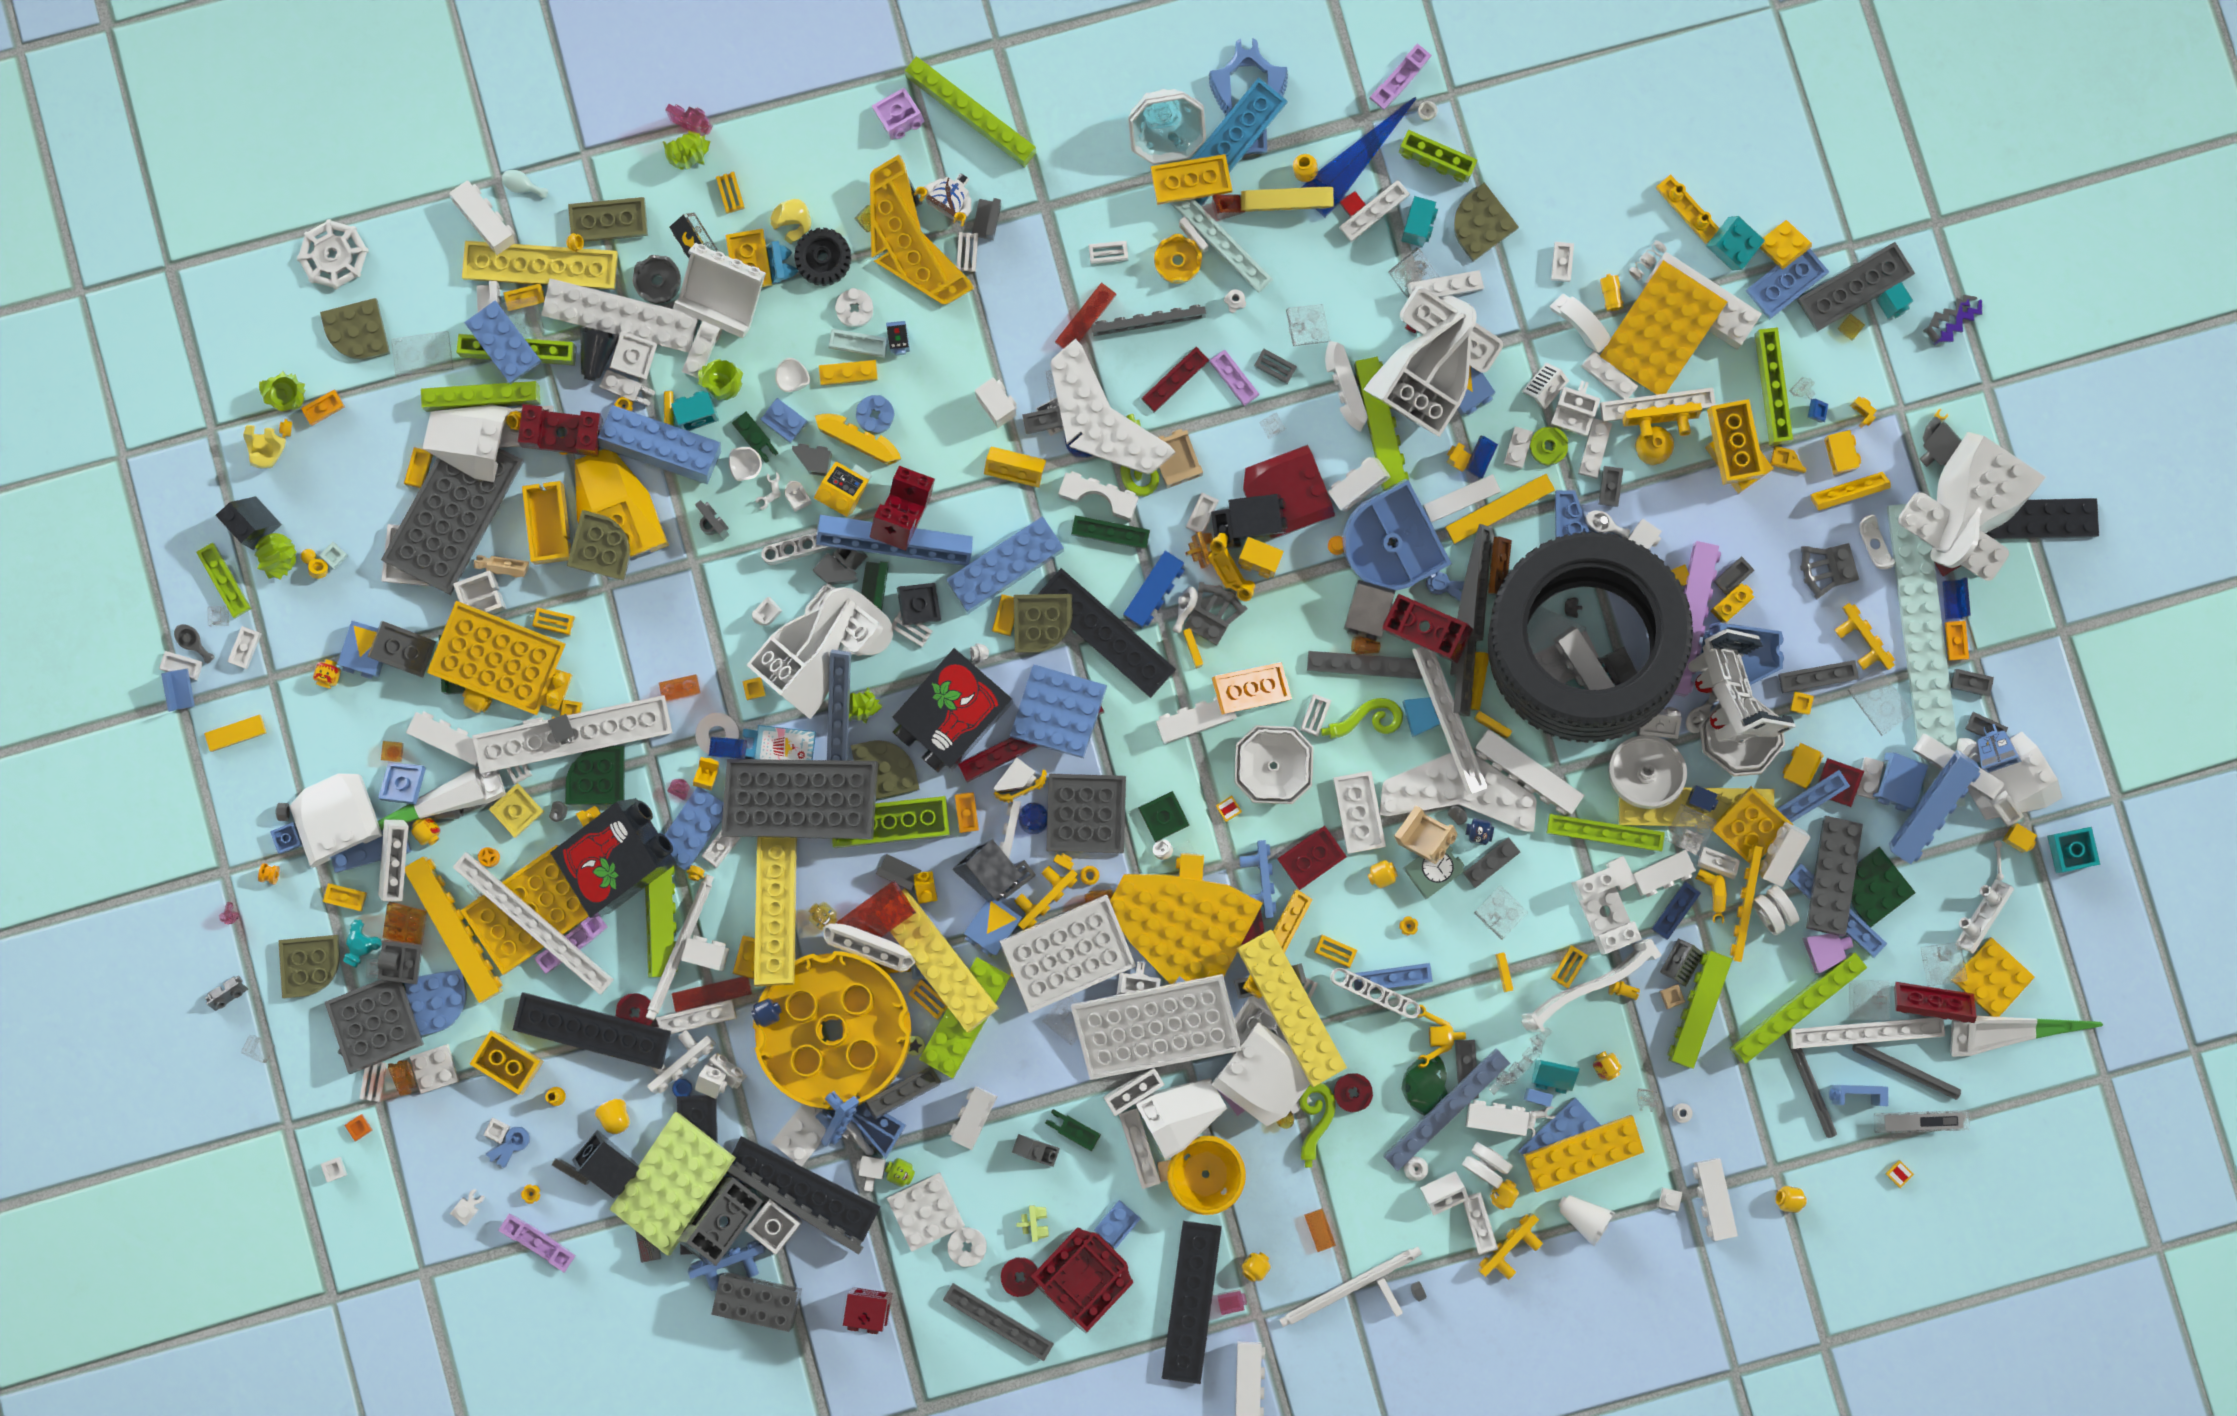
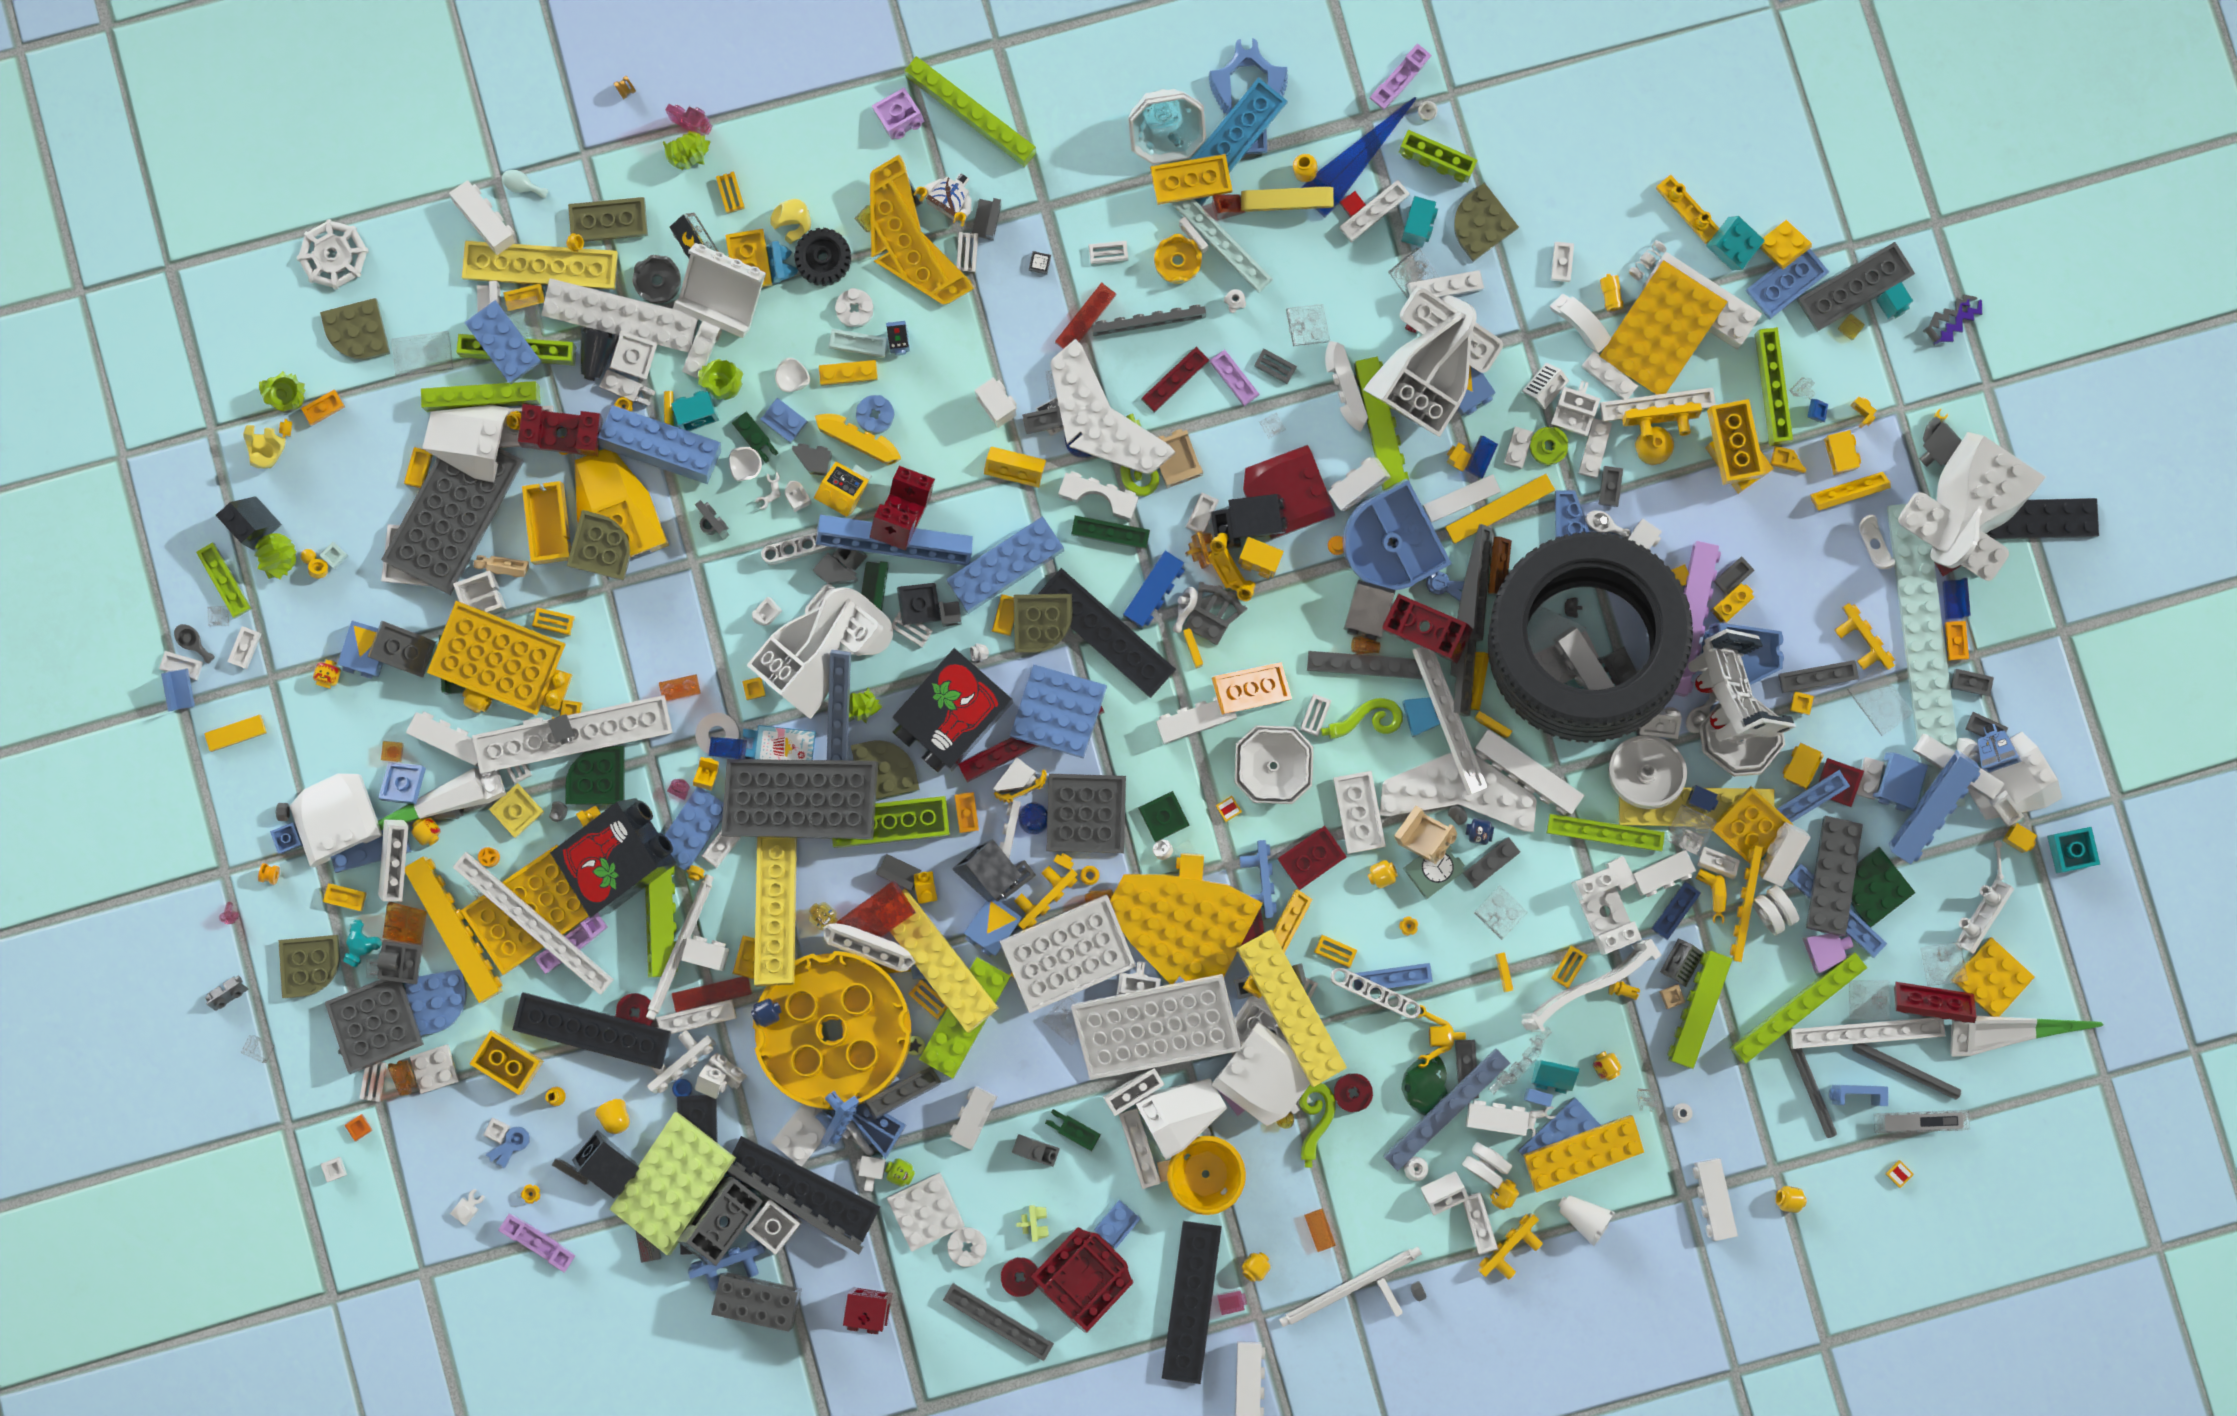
white plate [1658,1188,1683,1211] -> none
dark grey plate [1800,543,1859,600] -> none
none -> pearl gold wheel [613,76,636,100]
none -> dark grey panel [939,601,962,627]
none -> tile [1029,251,1051,274]

